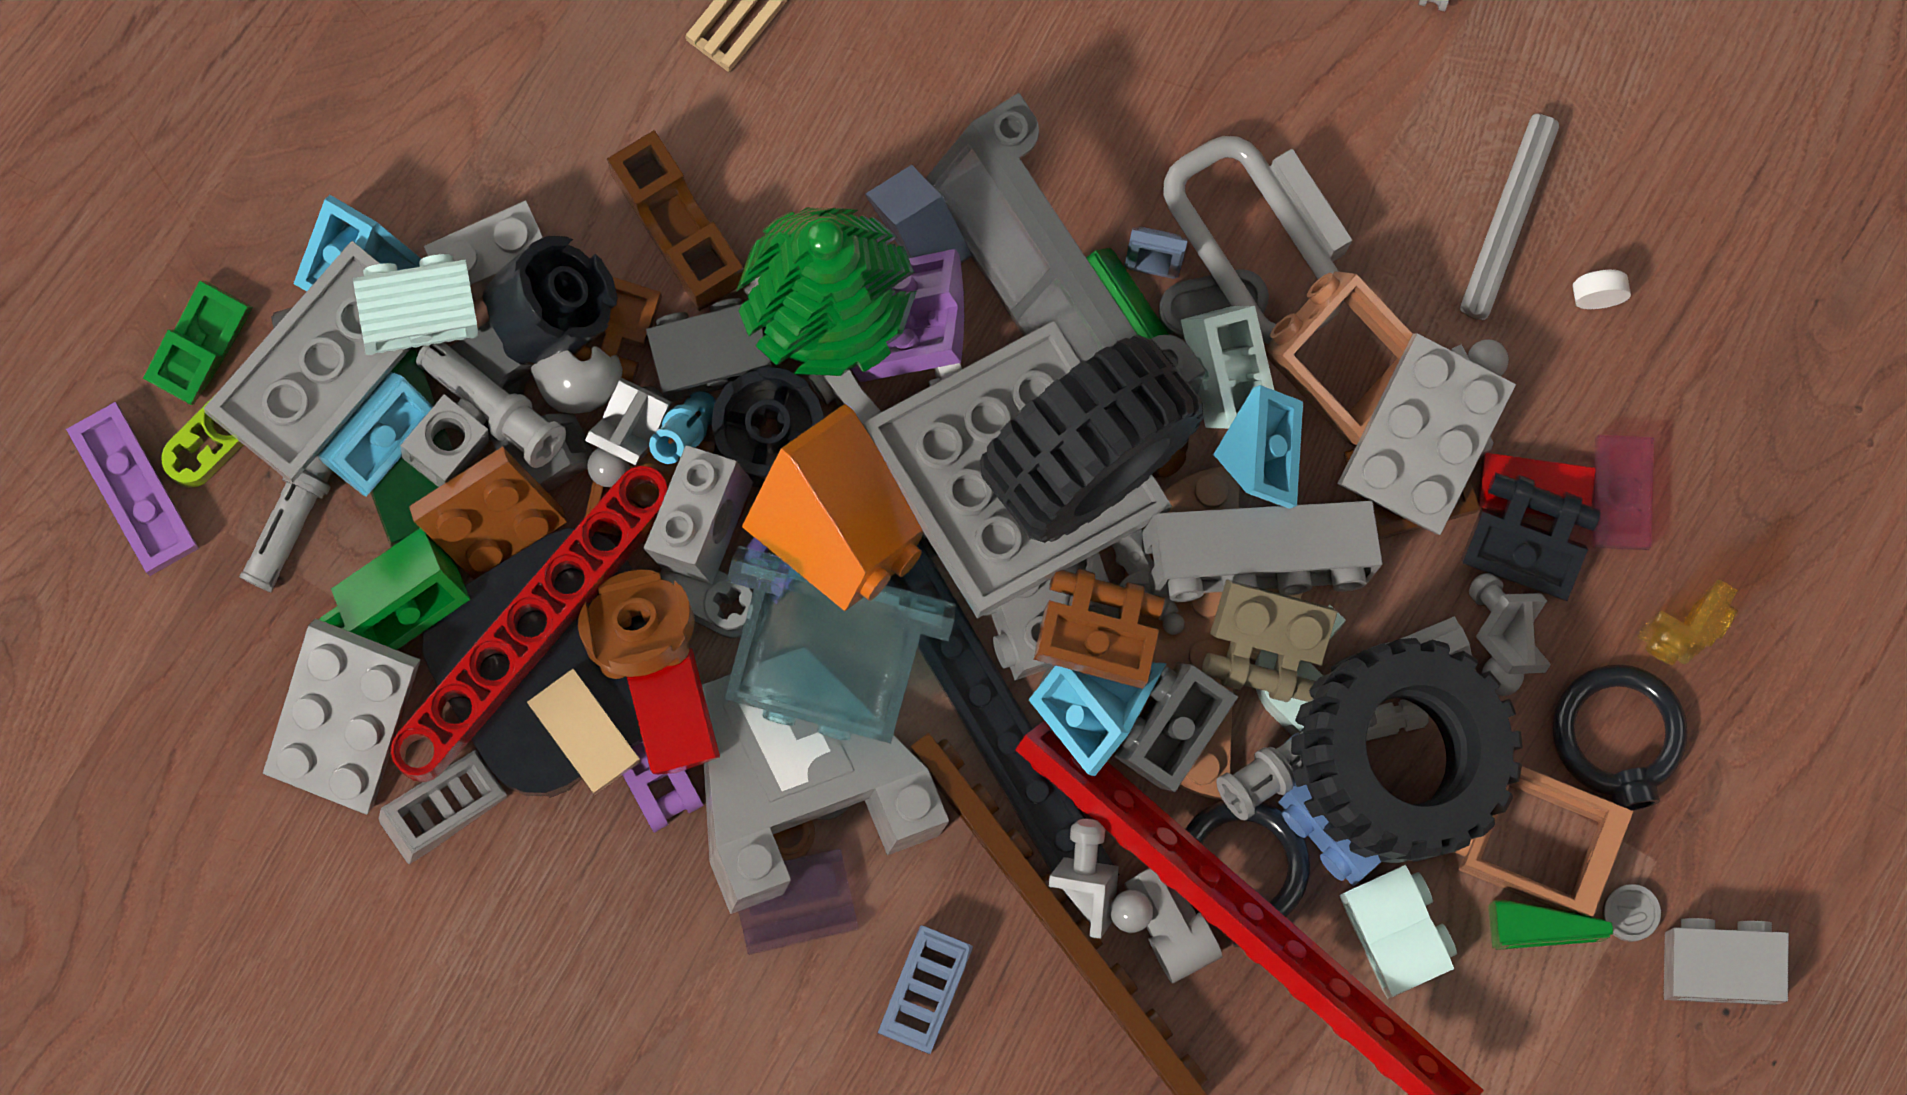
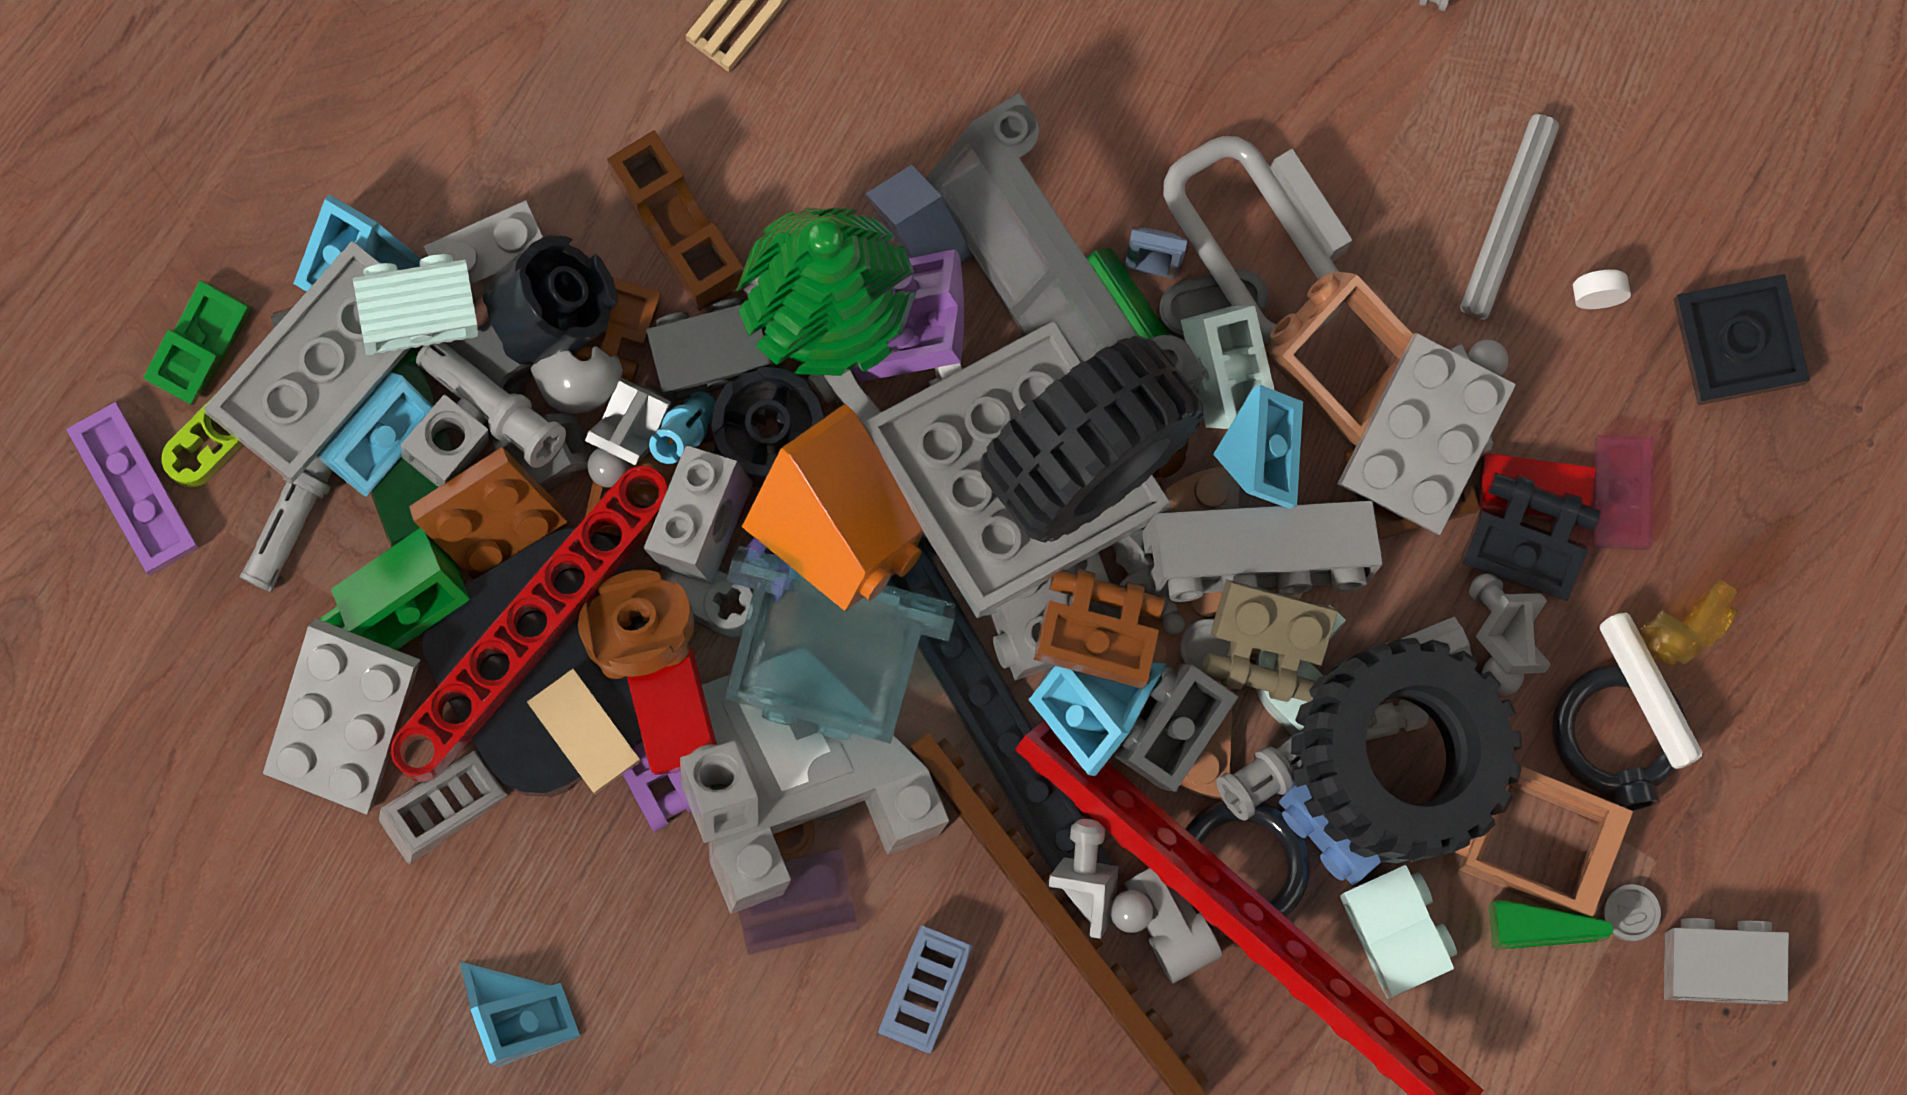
none -> medium azure slope [460,961,580,1068]
none -> light grey brick [680,741,759,843]
none -> light grey piece [1180,619,1231,677]
none -> white axle [1600,612,1702,769]
none -> black plate [1673,274,1810,406]

